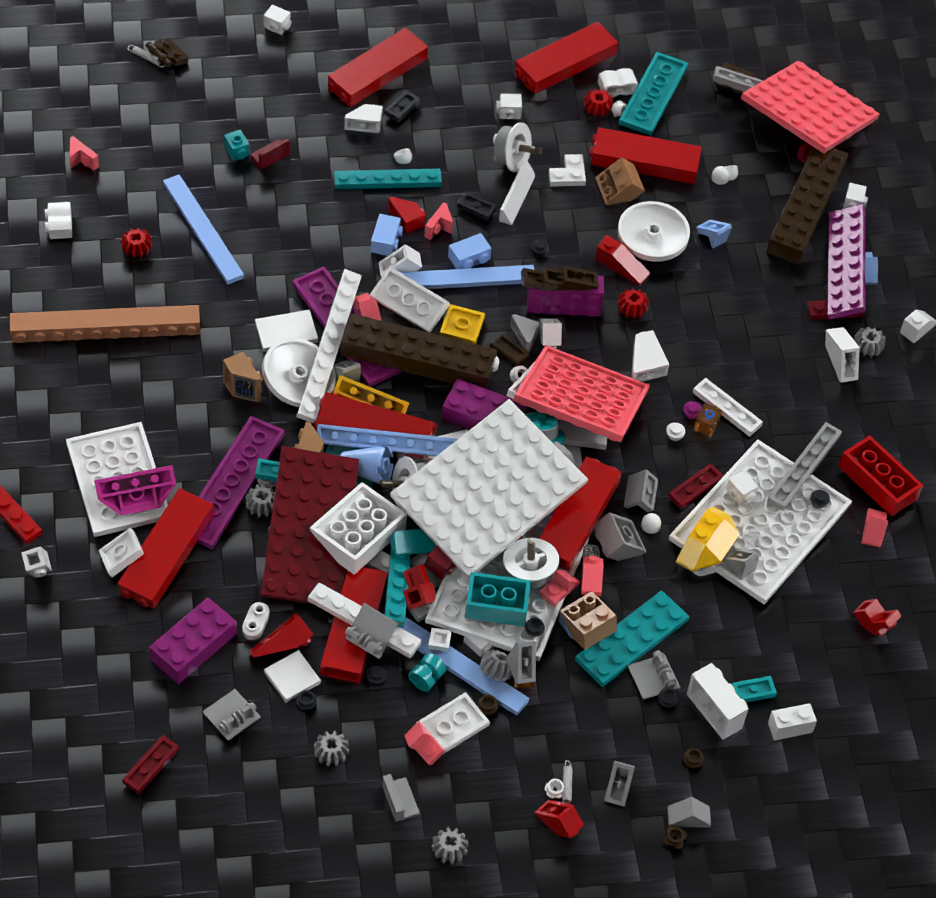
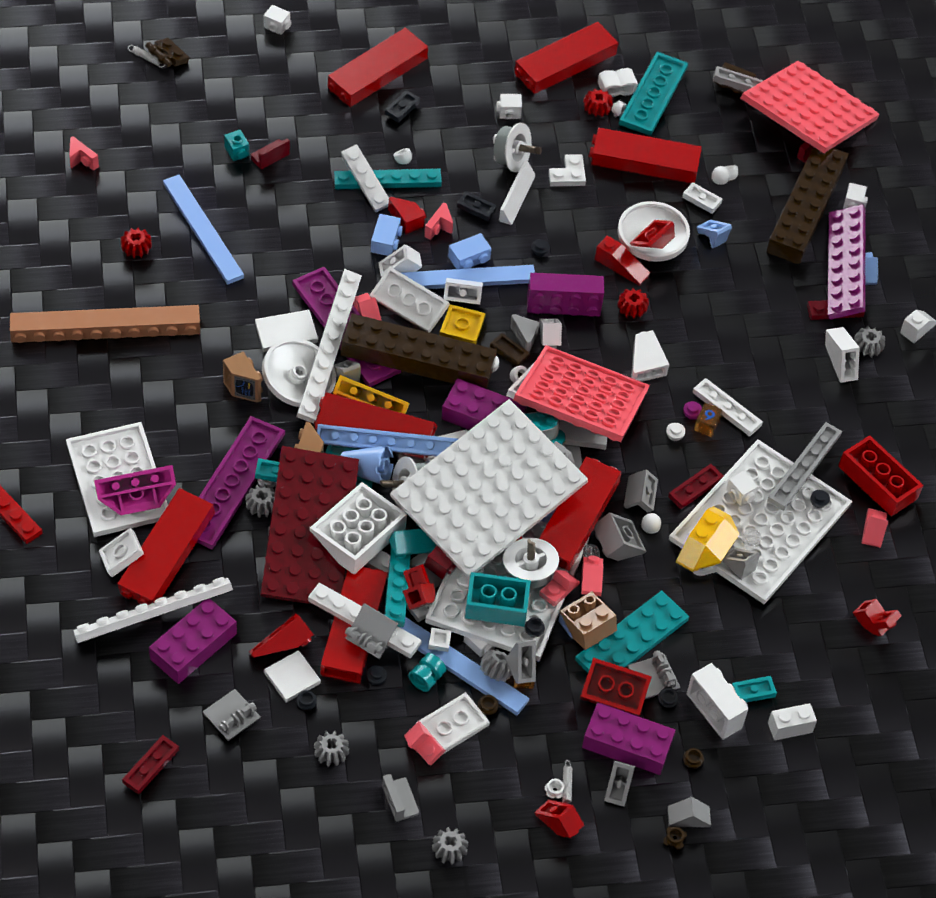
white brick [21,546,52,577] -> none
white brick [45,202,72,239] -> none
white plate [242,602,269,640] -> none
white slope [345,104,382,133] -> none
dark brown slope [521,266,599,291] -> none
medium nougat slope [595,157,645,205] -> none
none -> white plate [73,577,233,643]
none -> white plate [341,144,389,213]
none -> white brick [444,278,483,305]
none -> red brick [580,657,652,717]
none -> magenta brick [582,702,675,775]
none -> red slope [630,220,675,249]
none -> white plate [682,182,722,214]

